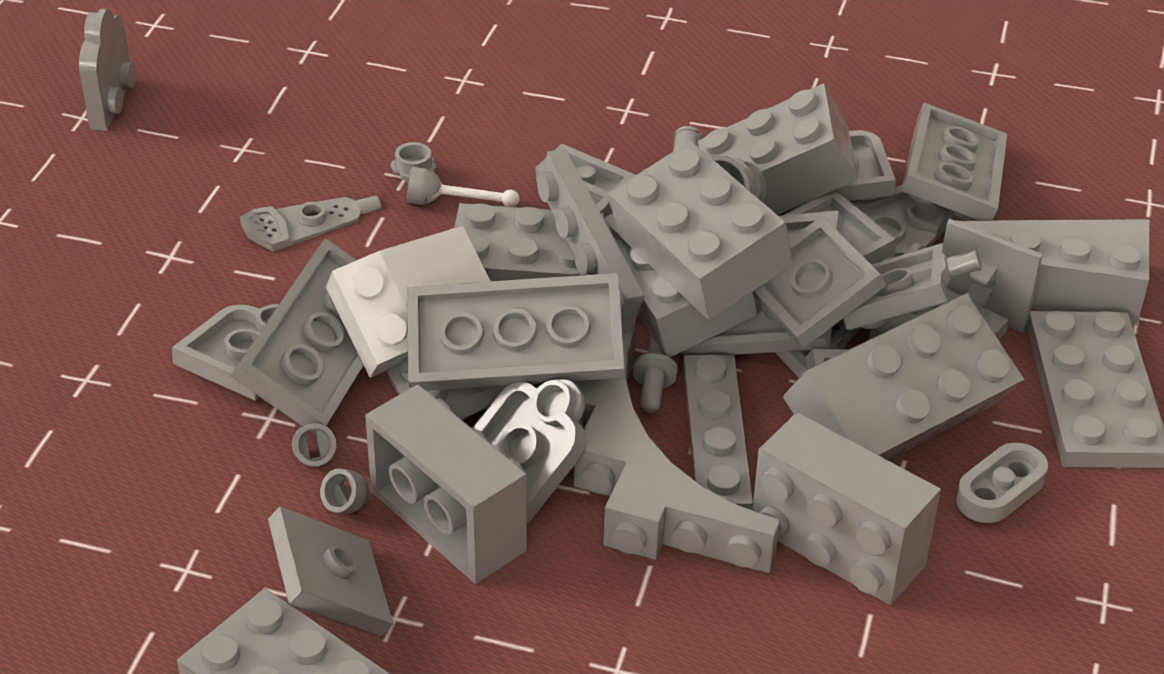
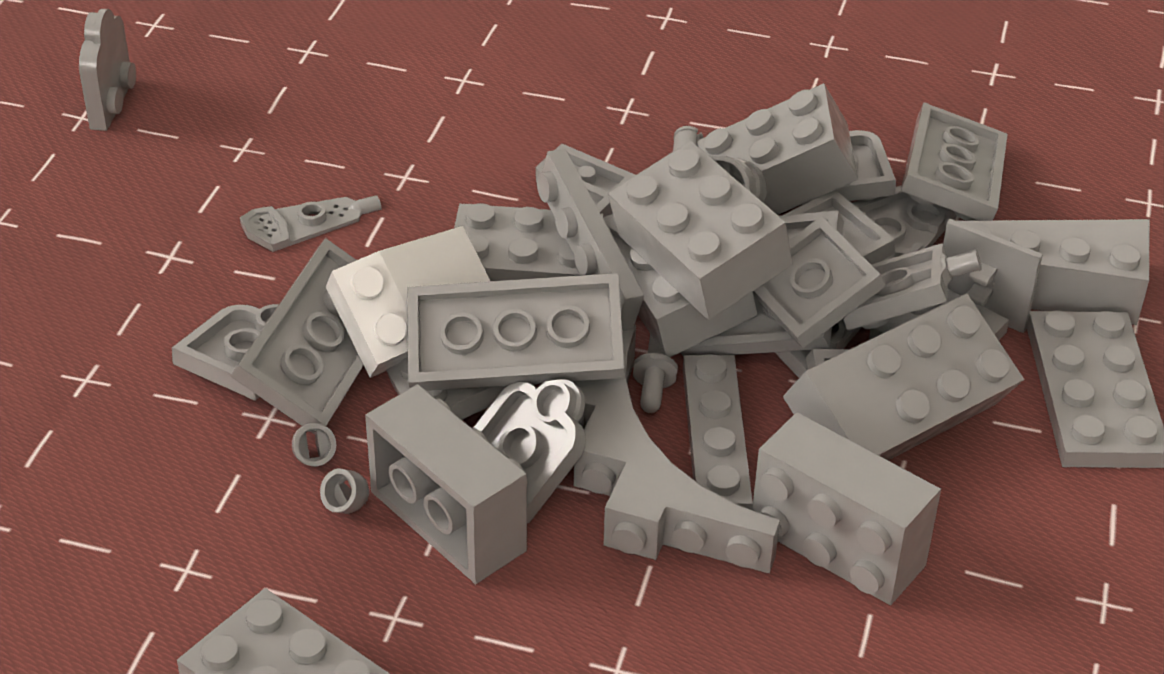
light grey plate [268,506,393,636] -> none
light grey plate [391,142,436,182] -> none
hinge [407,166,520,207] -> none
light grey plate [956,443,1048,523] -> none

